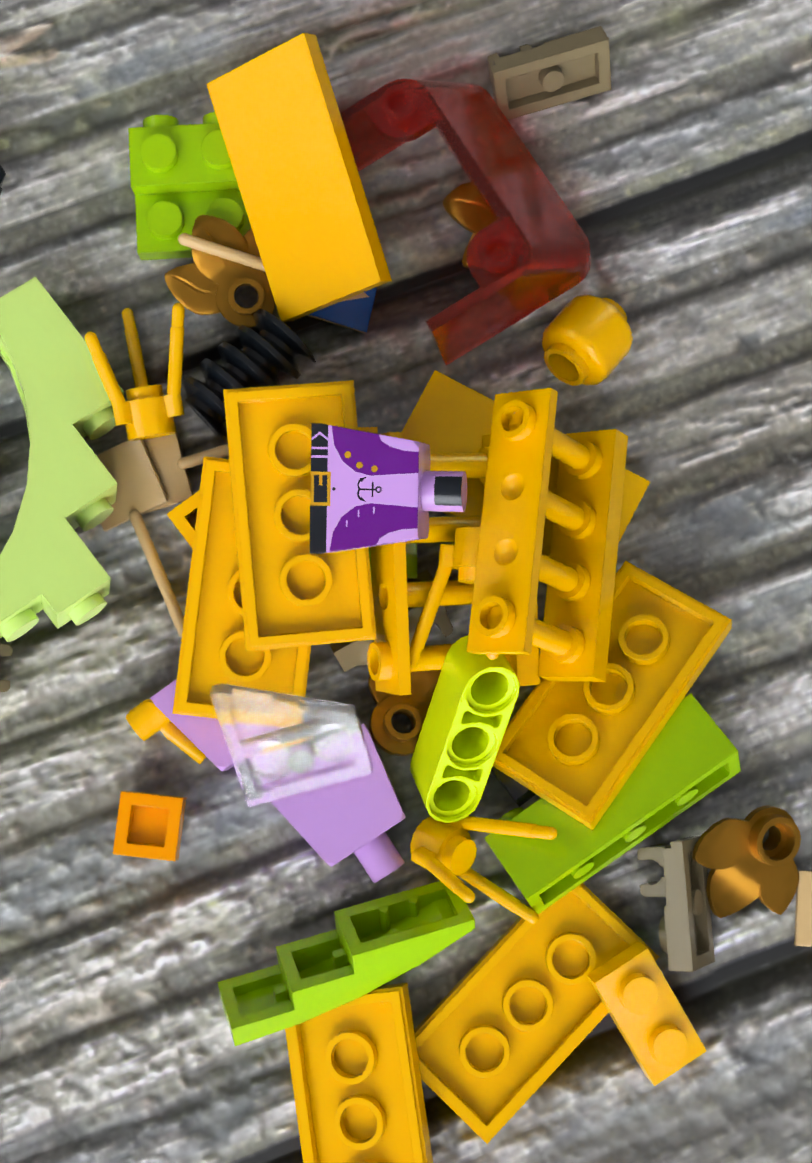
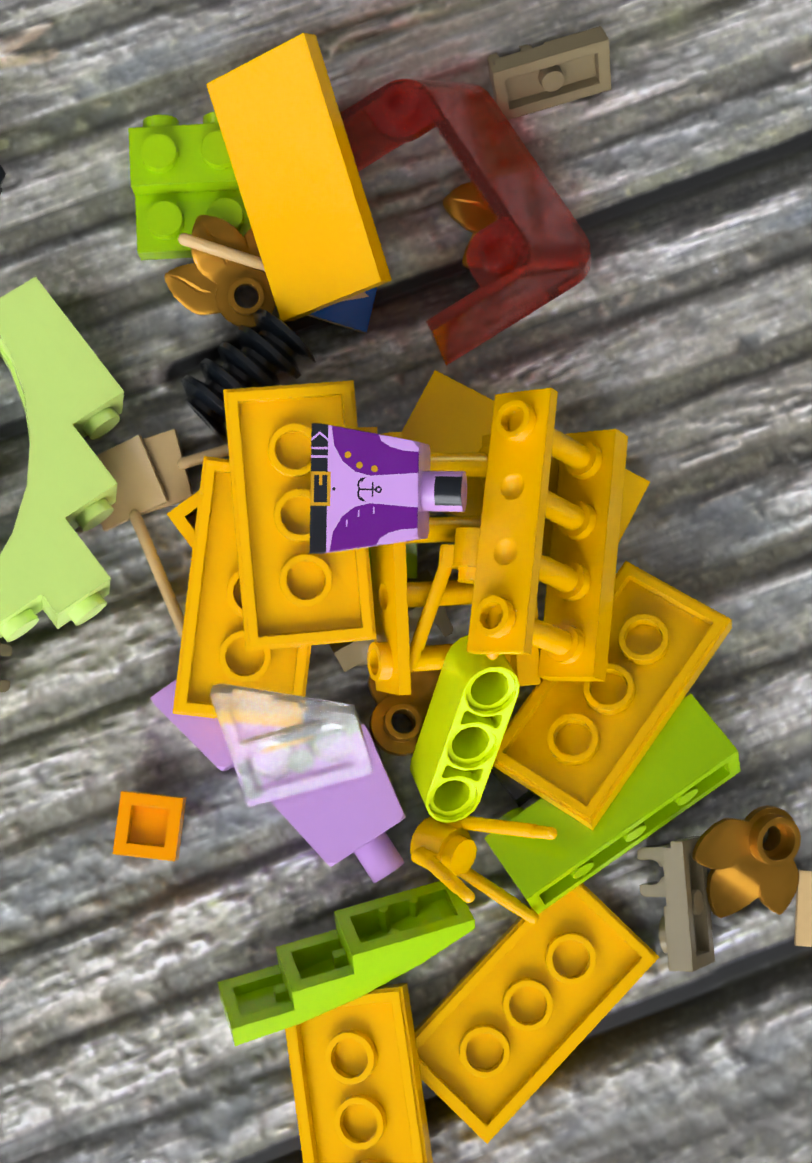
yellow plant [84,303,185,441] -> none
yellow hand [126,699,206,765] -> none
yellow head [542,295,633,386] -> none
yellow plate [587,941,707,1086] -> none

